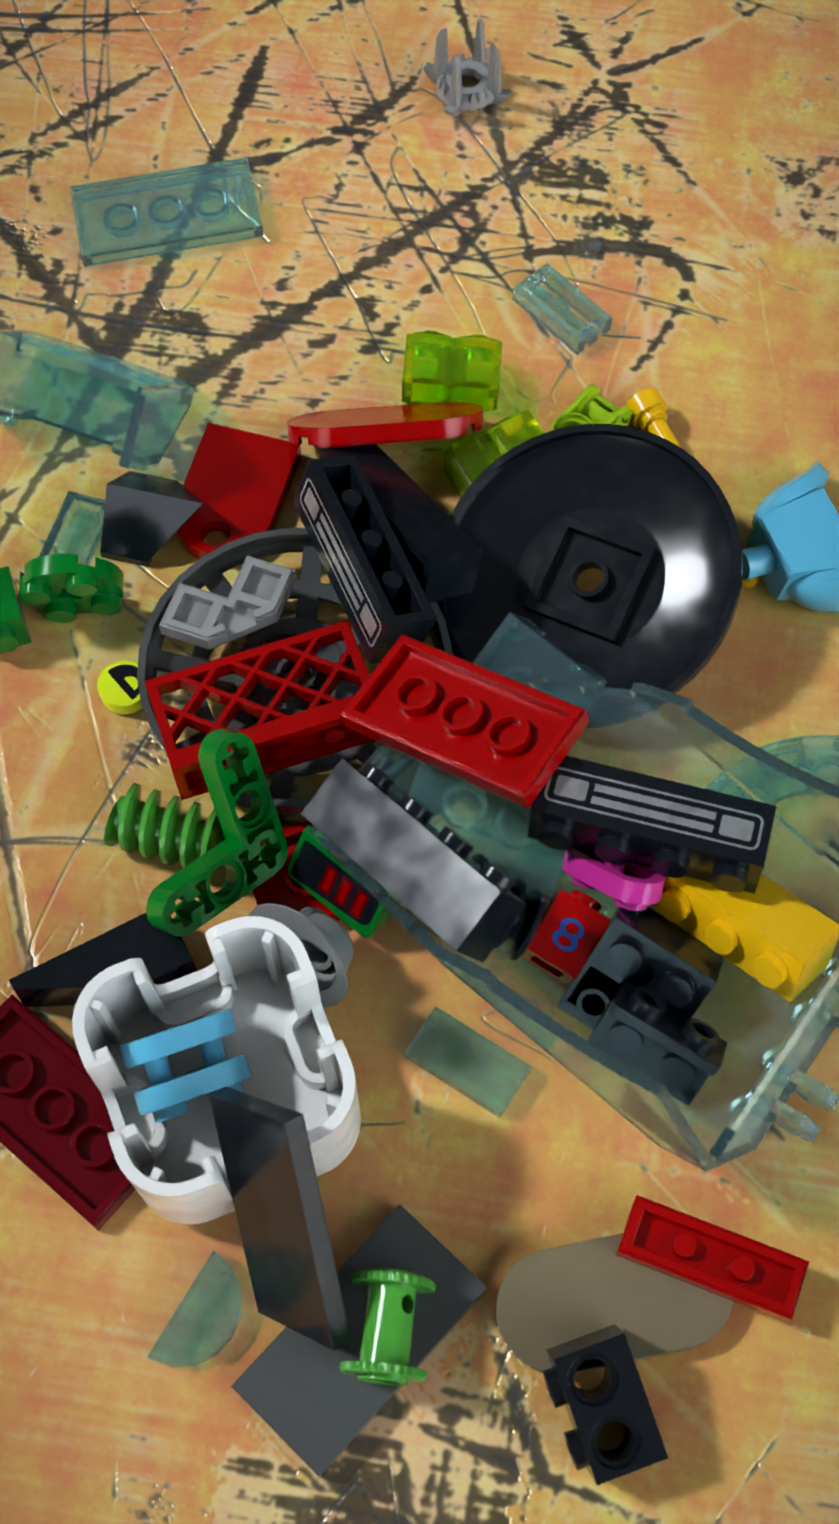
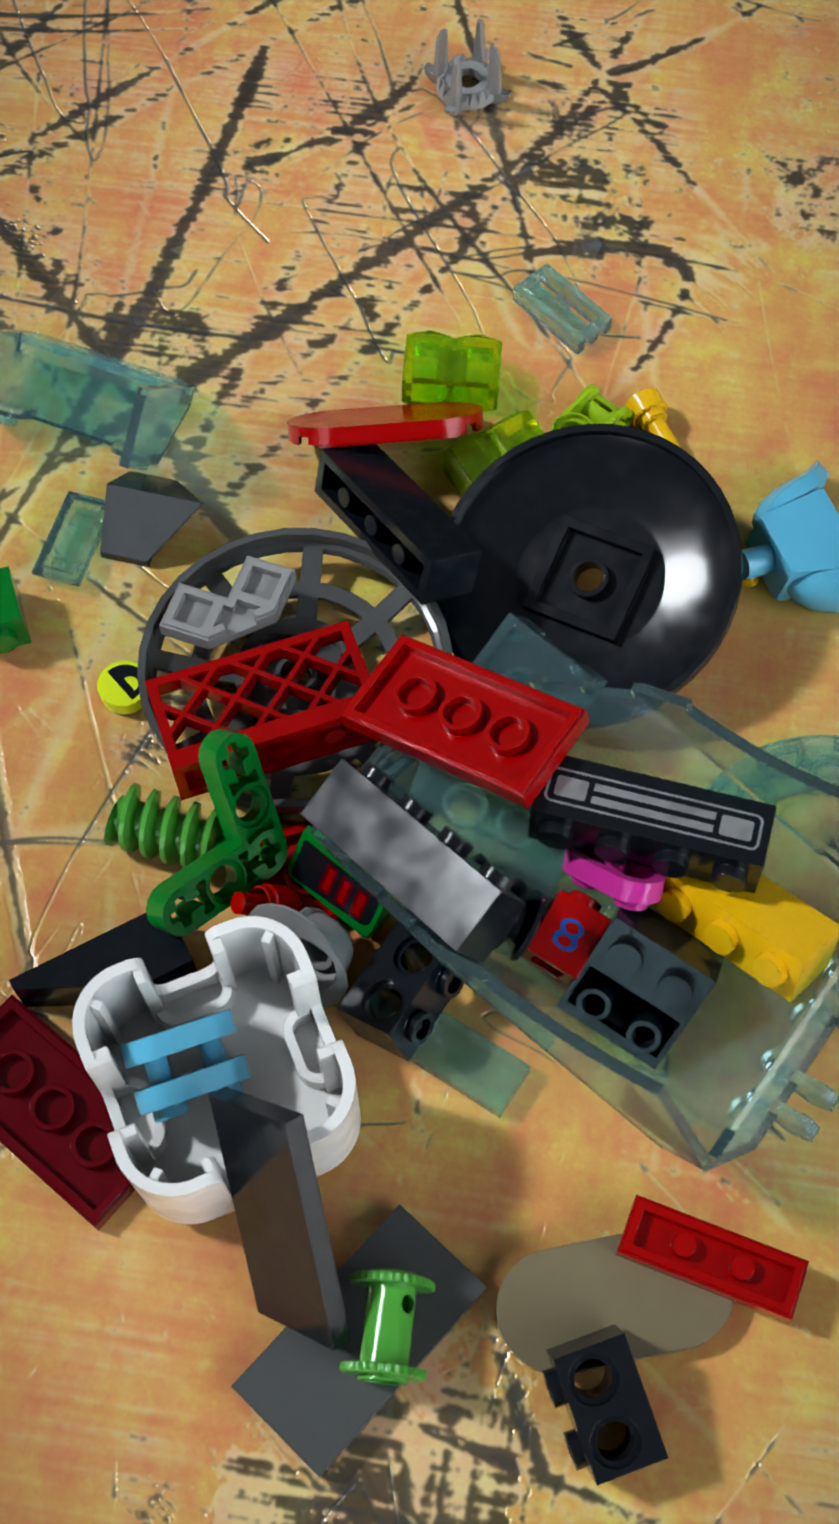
green plate [19,554,124,623] -> none
clear light blue tile [70,157,264,267] -> none
clear light blue tile [147,1250,242,1367] -> none
red tile [177,422,301,560] -> none
black brick [293,456,437,664] -> none
black bracket [586,980,727,1106] -> none
none -> red cylinder [230,883,303,916]
none -> black brick [337,918,470,1061]

